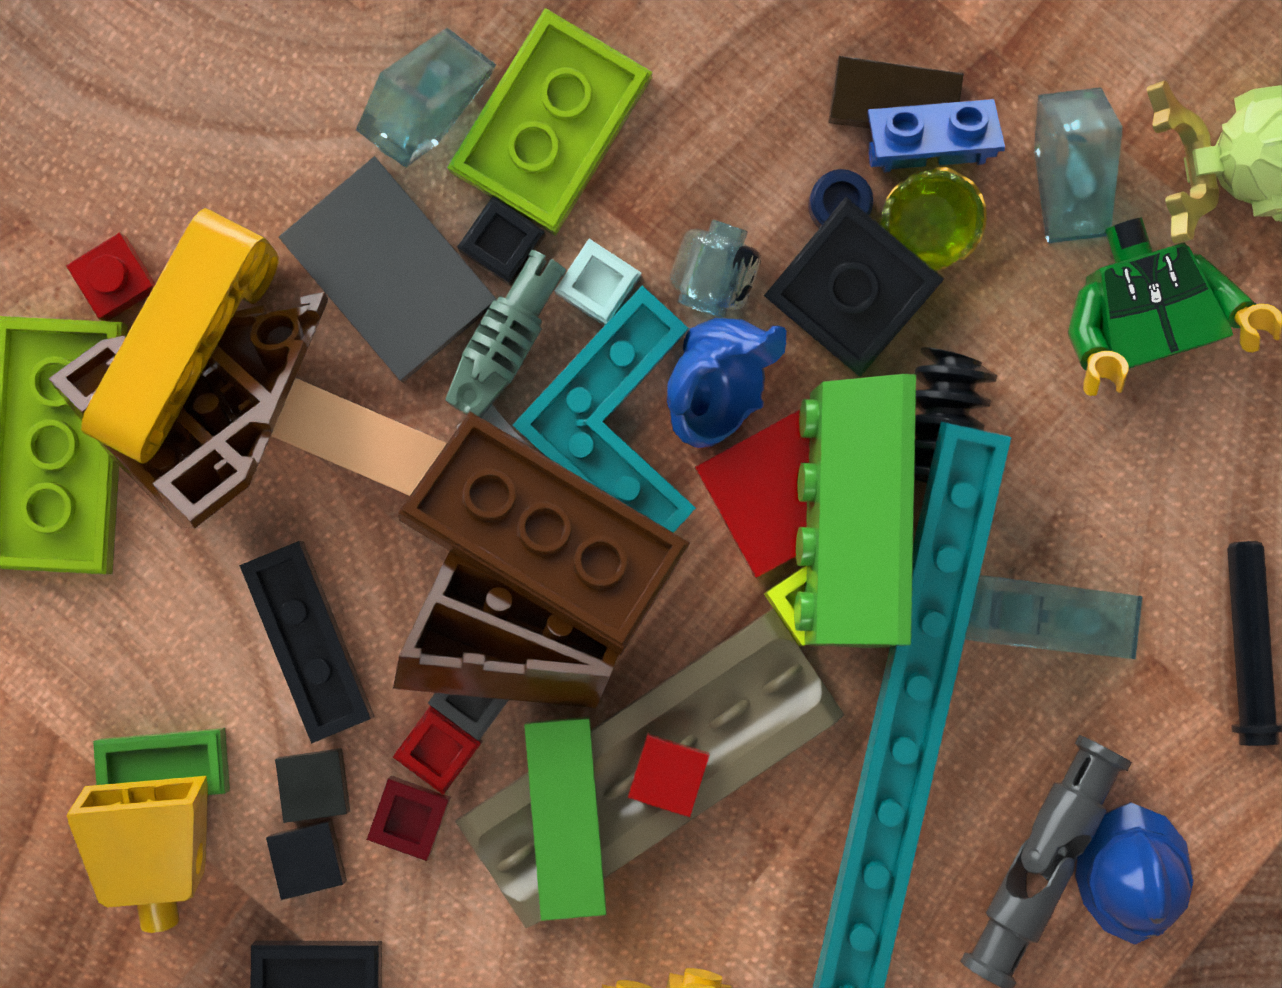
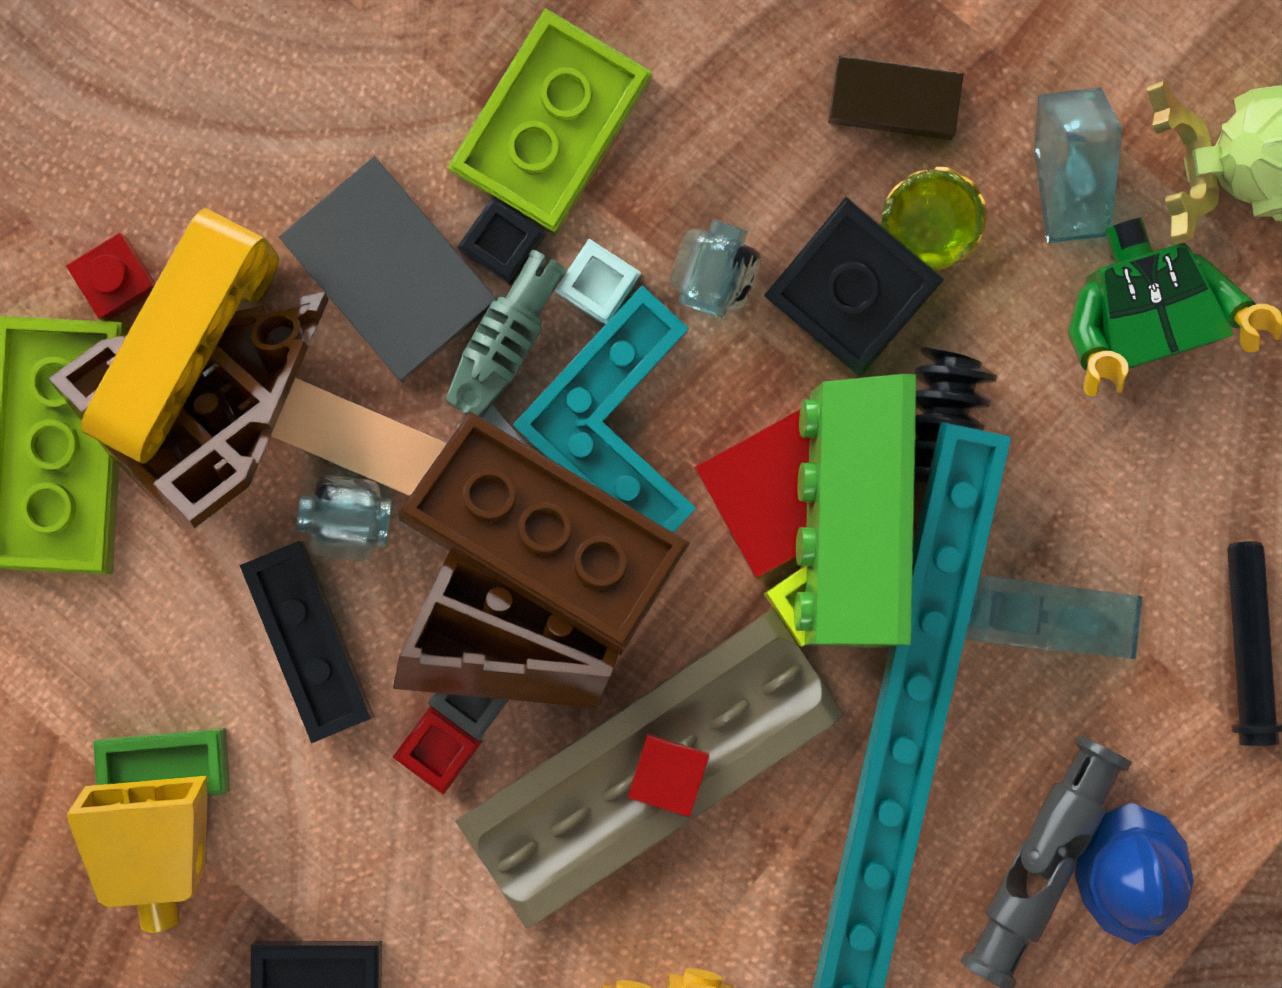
black tile [266,819,347,900] -> none
pearl dark grey tile [275,748,350,823] -> none
clear light blue slope [356,28,496,168] -> none
dark red plate [366,776,451,861] -> none
bright green tile [524,717,607,921] -> none
blue hair [667,318,786,448] -> none
dark blue tile [808,169,873,228] -> none
hinge [868,99,1005,173] -> none
none -> clear light blue head [296,475,391,562]

